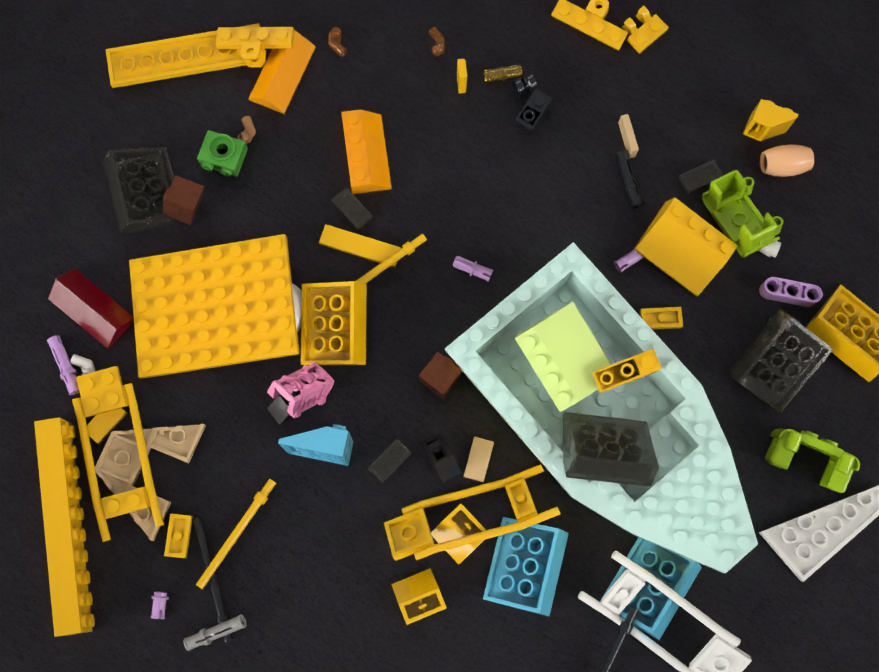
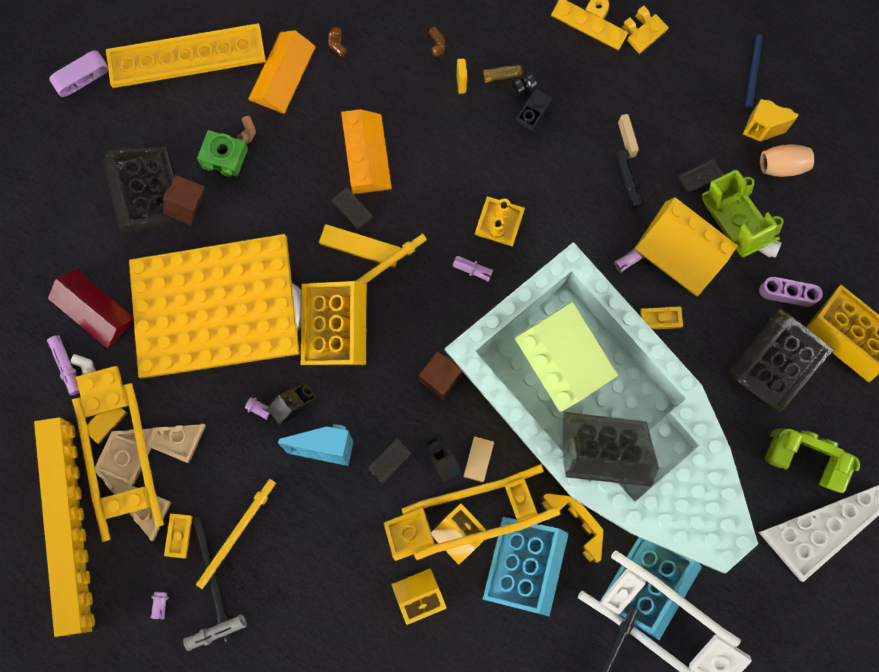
yellow plate [216,27,295,67] -> none
bright pink piece [267,361,334,419] -> none
yellow slope [592,348,662,393] -> none
none -> lavender beam [50,51,108,97]
none -> lavender pin [245,397,271,420]
none -> yellow plate [475,196,525,247]
none -> yellow slope [541,494,603,563]
none -> dark blue bar [745,34,763,108]

